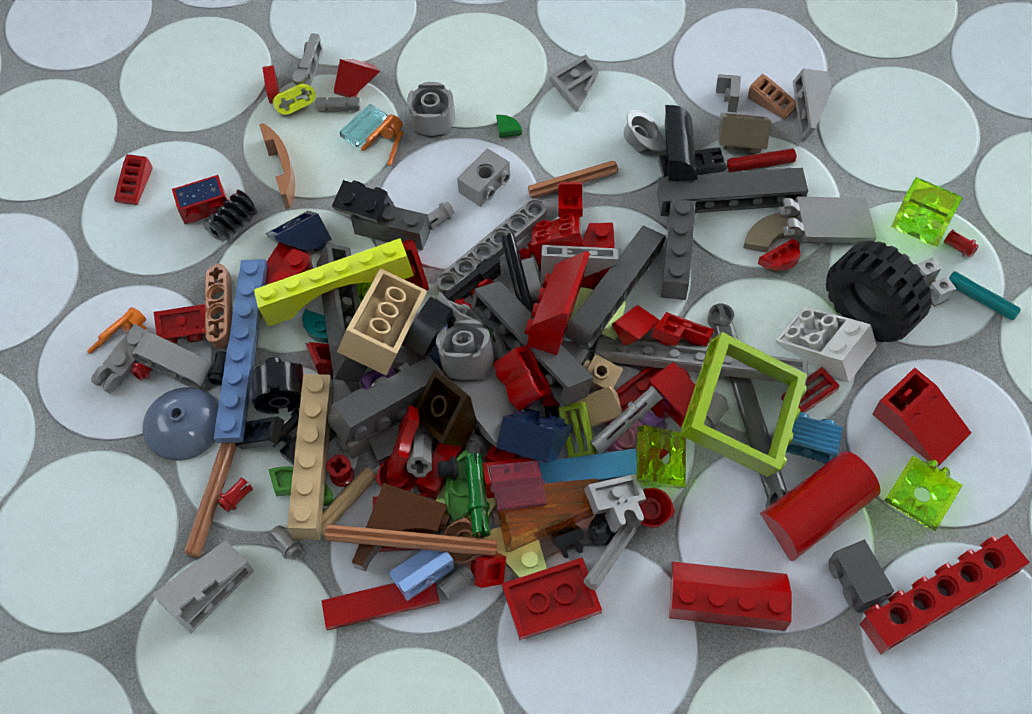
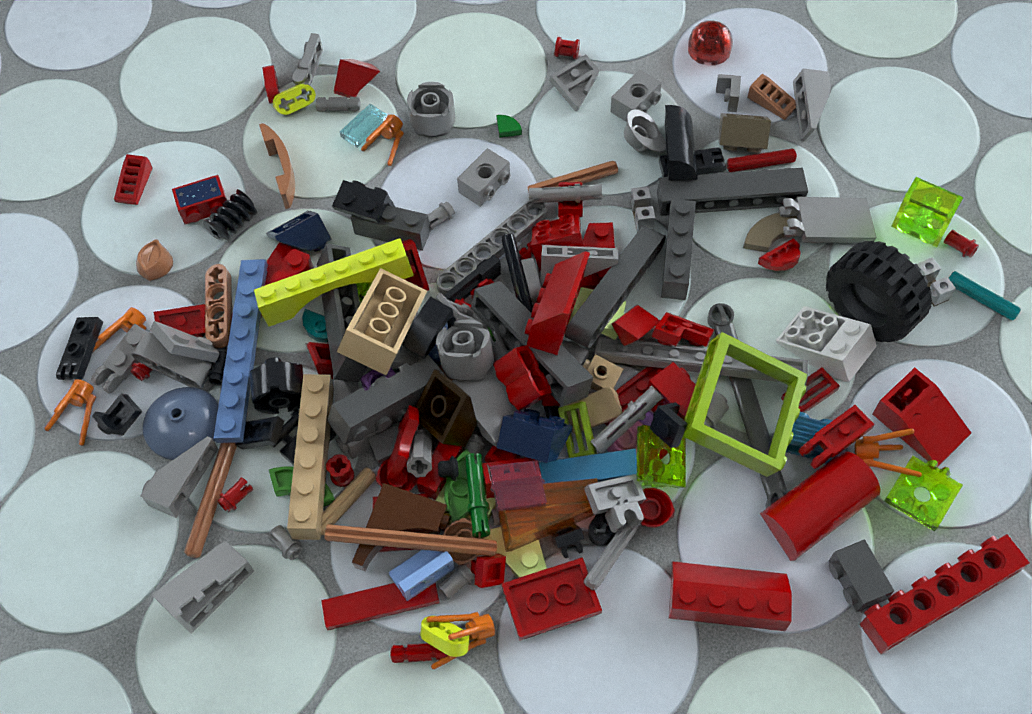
none -> orange plant [45,379,96,446]
none -> black hinge [56,317,103,380]
none -> black bracket [92,393,142,435]
none -> nougat hat [136,239,173,281]
none -> light grey slope [140,436,219,518]
none -> light grey wing [150,321,220,363]
none -> red axle [390,643,448,663]
none -> neon yellow beam [420,616,470,657]
none -> orange plant [426,612,495,669]
none -> light grey pin [529,183,602,204]
none -> red bush [554,37,580,60]
none -> light grey brick [610,69,662,122]
none -> flat silver piece [630,186,656,232]
none -> black bracket [649,402,688,448]
none -> clear red cylinder [688,20,733,65]
none -> red hinge [798,405,875,469]
none -> orange plant [855,429,922,477]

